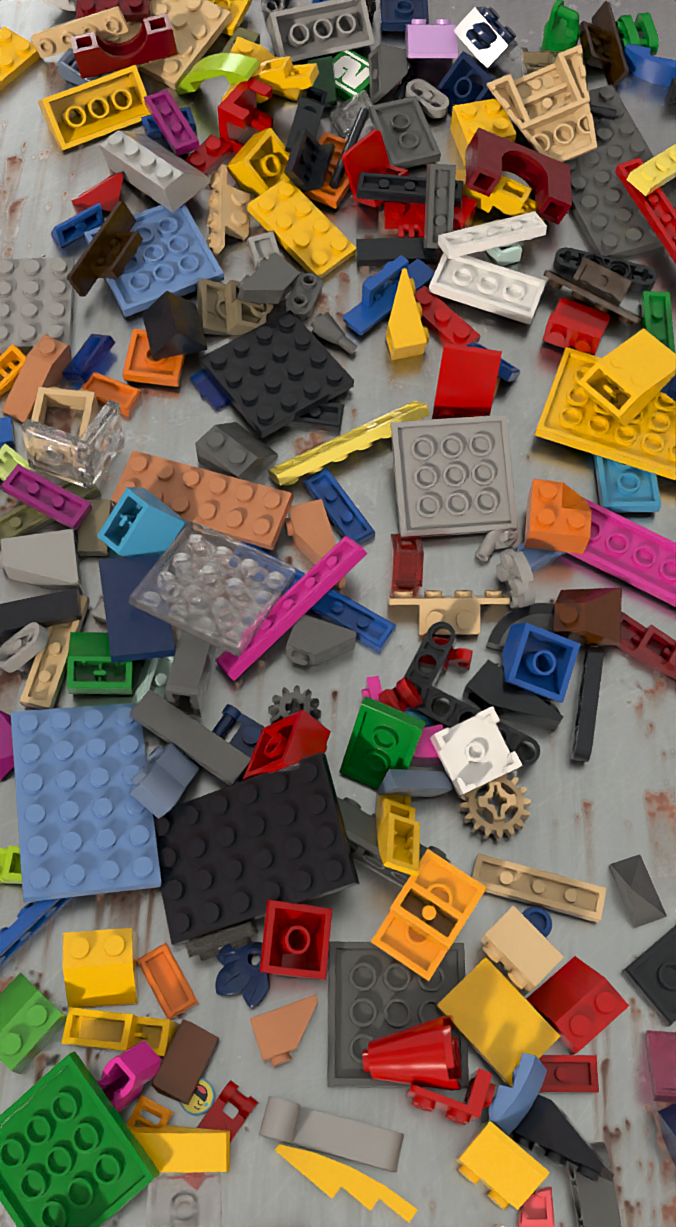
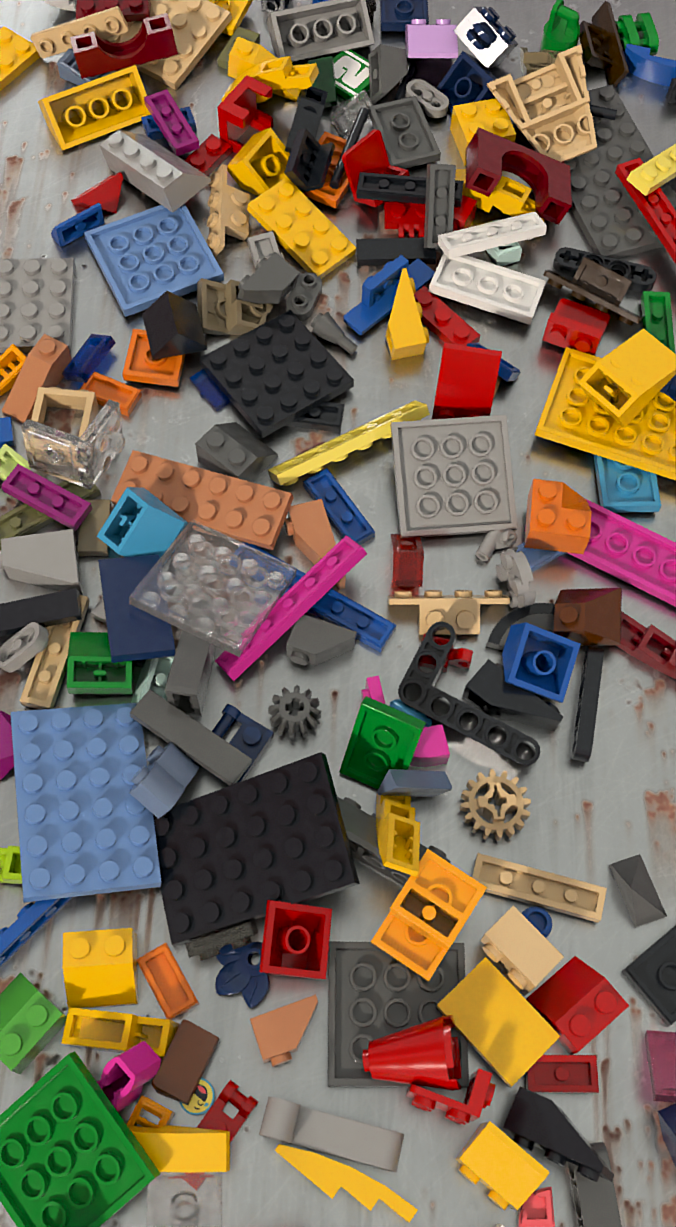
dark brown bracket [67,201,143,297] -> none
lime slope [176,53,260,95] -> none
red slope [243,709,331,780] -> none
red wheel [378,677,422,712] -> none
white panel [430,706,523,797] -> none
medium blue slope [489,1053,547,1135] -> none

